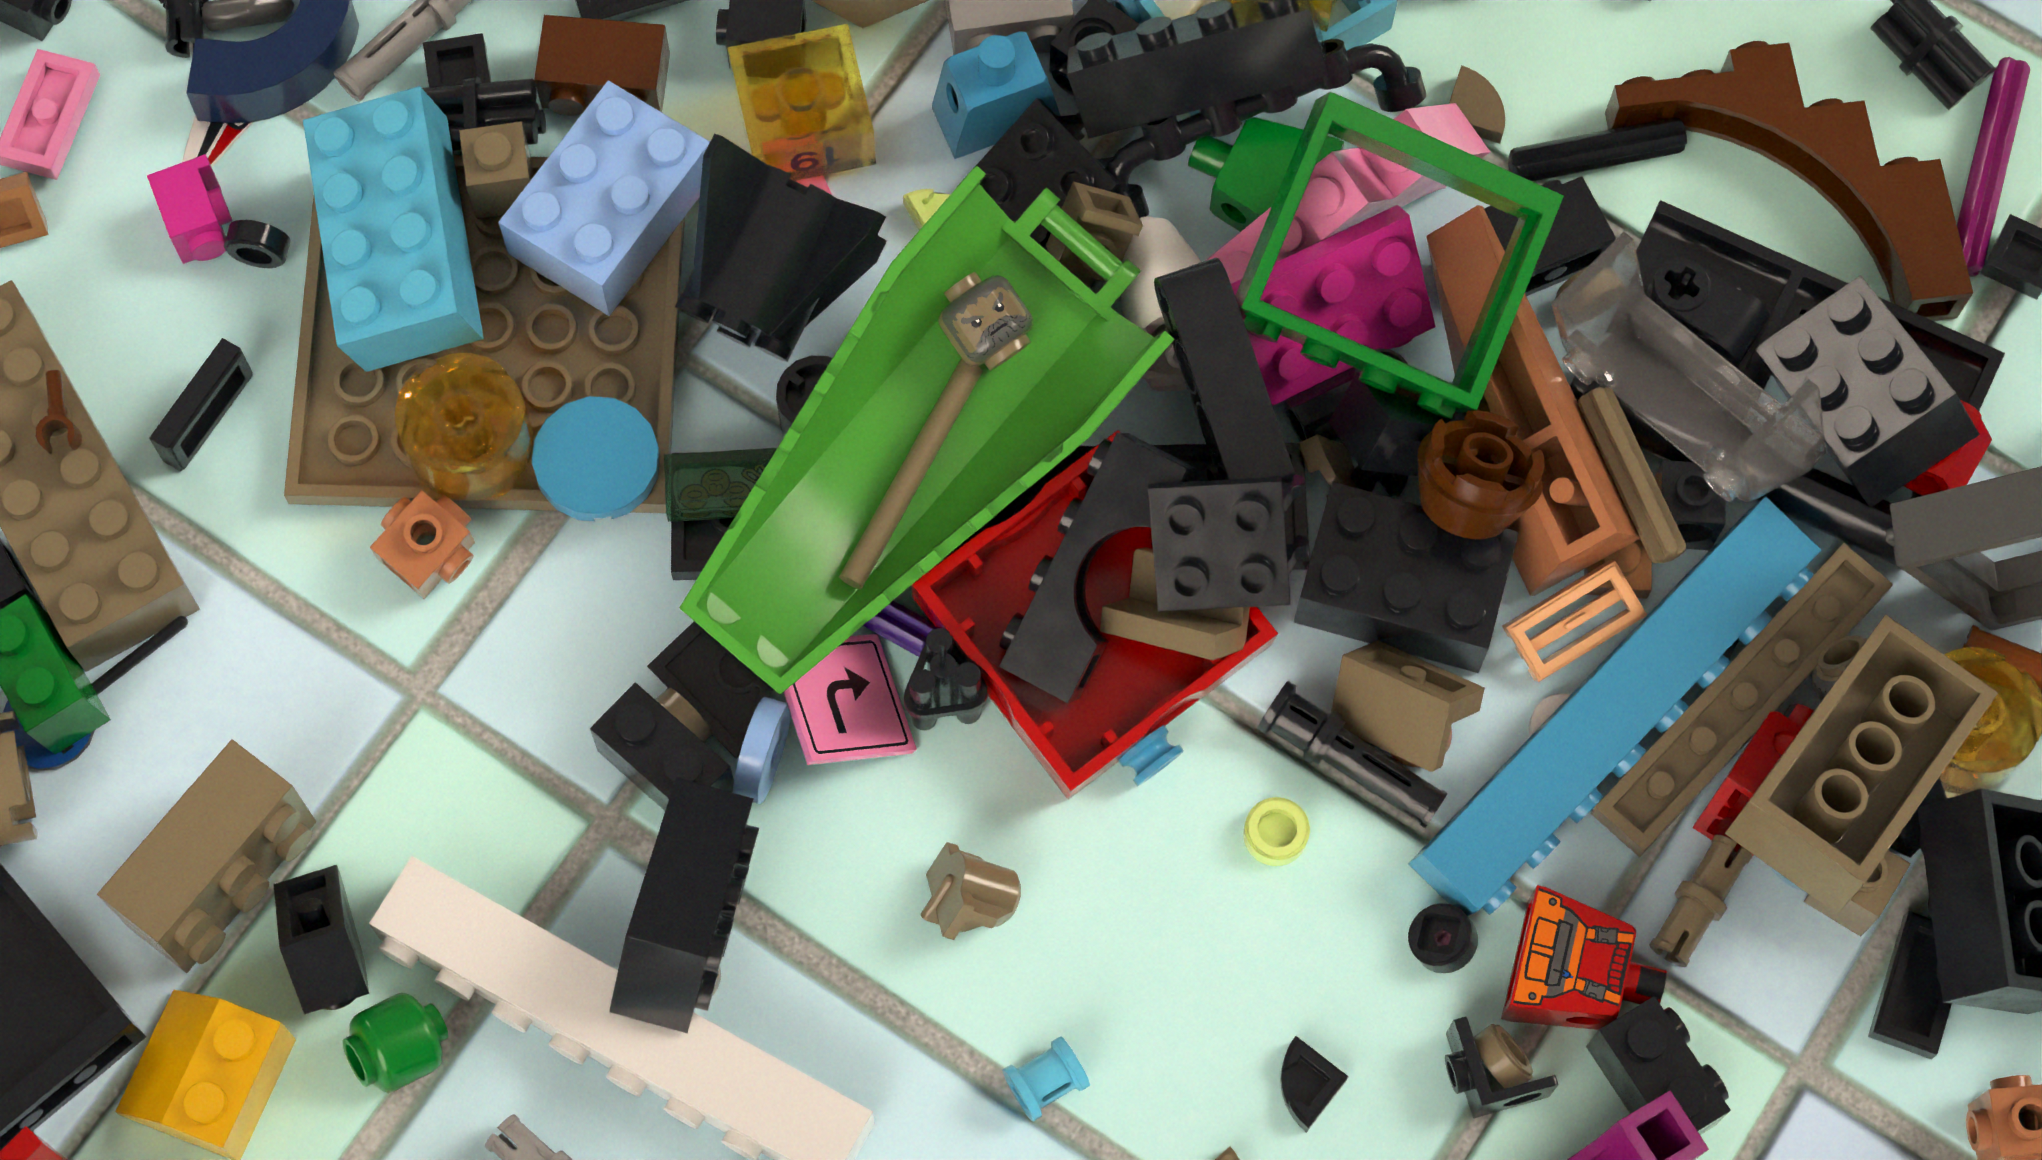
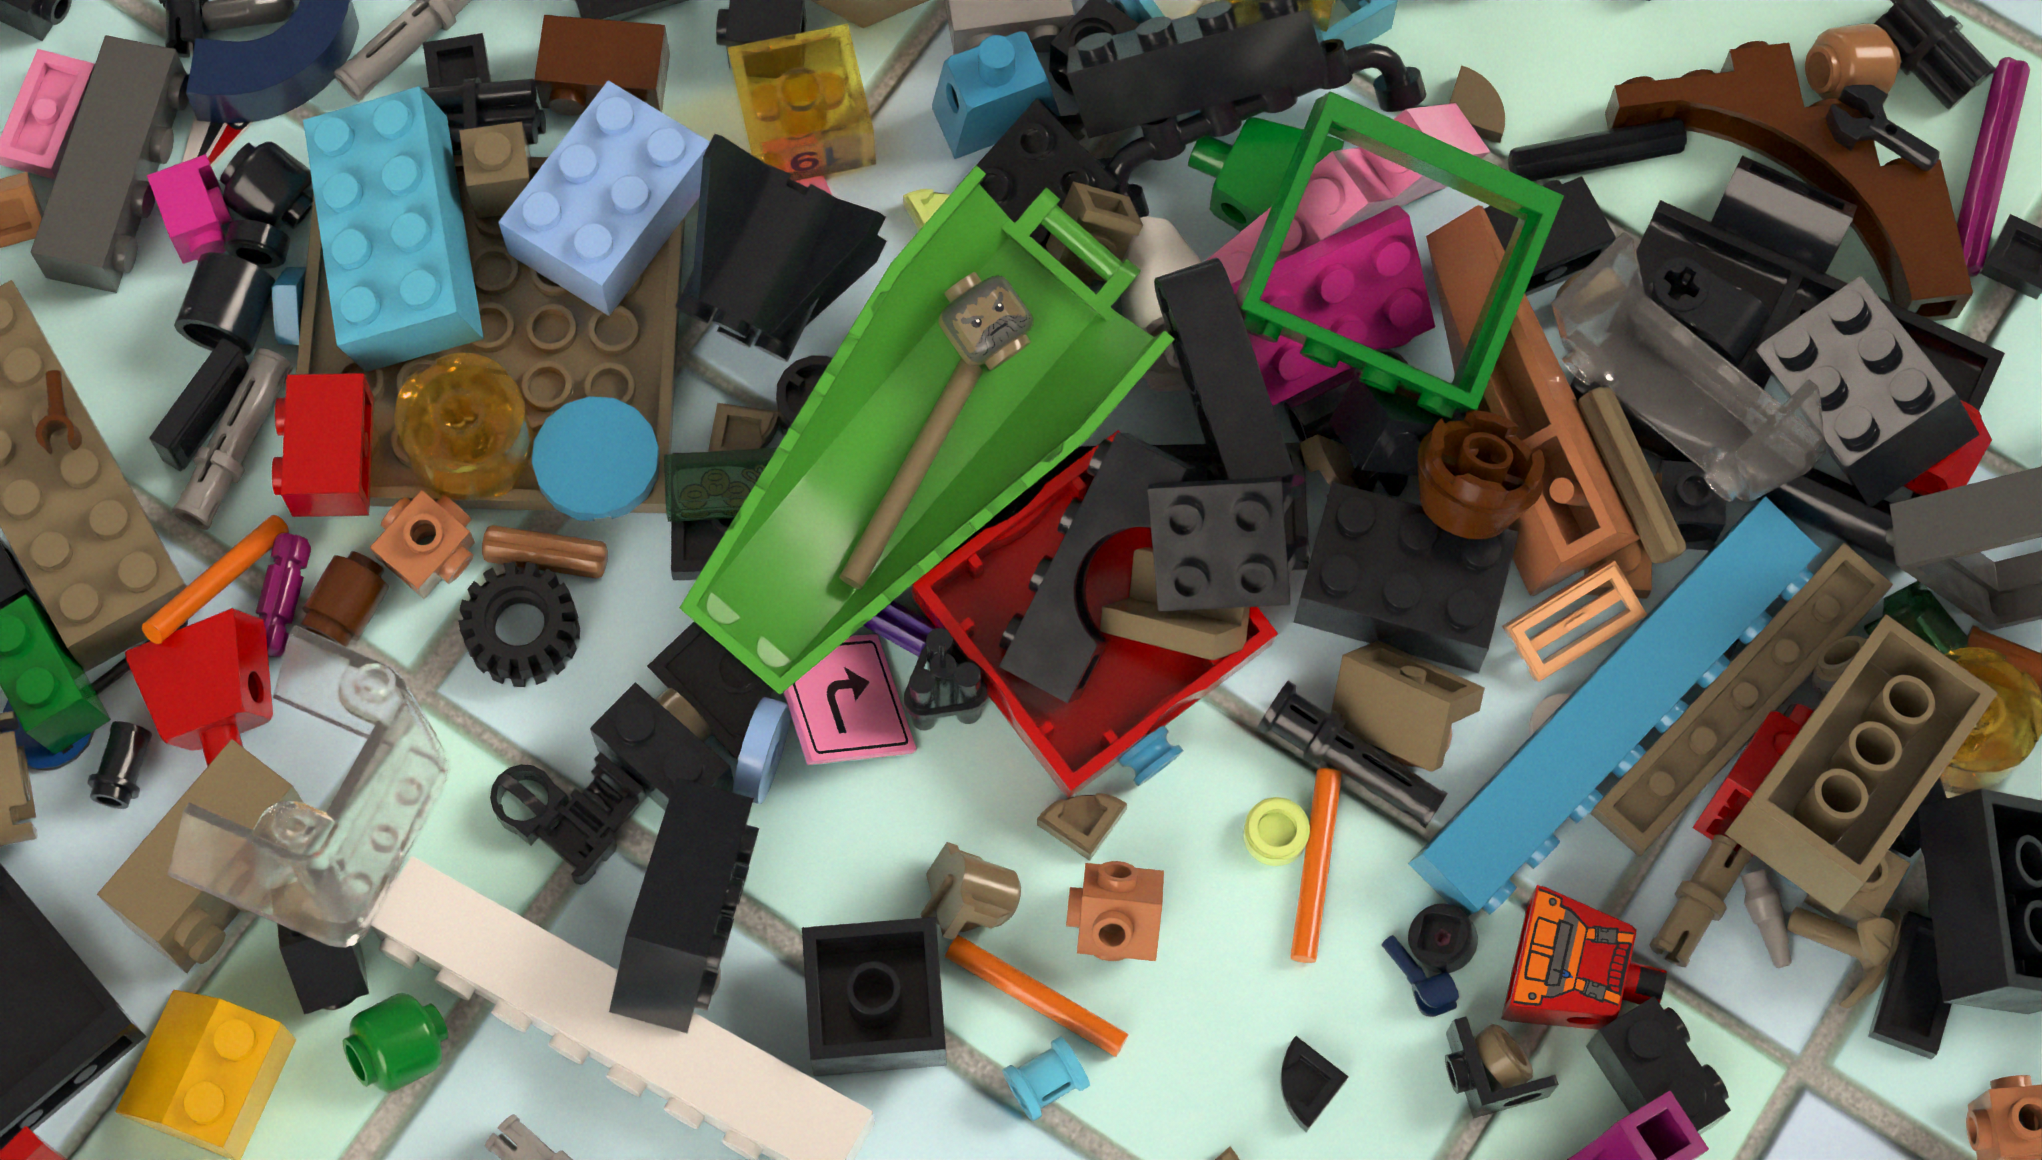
none -> dark grey brick [30,35,189,293]
none -> black pin [87,721,152,809]
none -> red torso [124,608,273,767]
none -> orange bar [142,515,289,644]
none -> clear windscreen [167,625,452,947]
none -> light grey pin [172,348,293,530]
none -> black piece [174,252,275,356]
none -> black head [219,141,313,230]
none -> magenta axle [255,533,311,657]
none -> dark azure tile [272,267,306,345]
none -> red brick [272,373,374,517]
none -> reddish brown brick [300,551,389,651]
none -> black tyre [458,562,580,687]
none -> medium nougat axle [482,525,608,578]
none -> black piece [490,752,647,885]
none -> dark tan tile [708,403,780,452]
none -> black brick [802,917,947,1076]
none -> orange bar [945,935,1129,1057]
none -> dark tan tile [1037,793,1127,861]
none -> nougat brick [1066,861,1164,961]
none -> orange bar [1290,768,1342,963]
none -> dark blue hand [1381,935,1459,1017]
none -> black brick [1711,155,1857,274]
none -> light grey piece [1741,868,1792,968]
none -> dark tan plant [1787,906,1902,1008]
none -> medium nougat head [1805,23,1901,100]
none -> black bar [1826,85,1940,171]
none -> clear green piece [1864,580,1968,663]

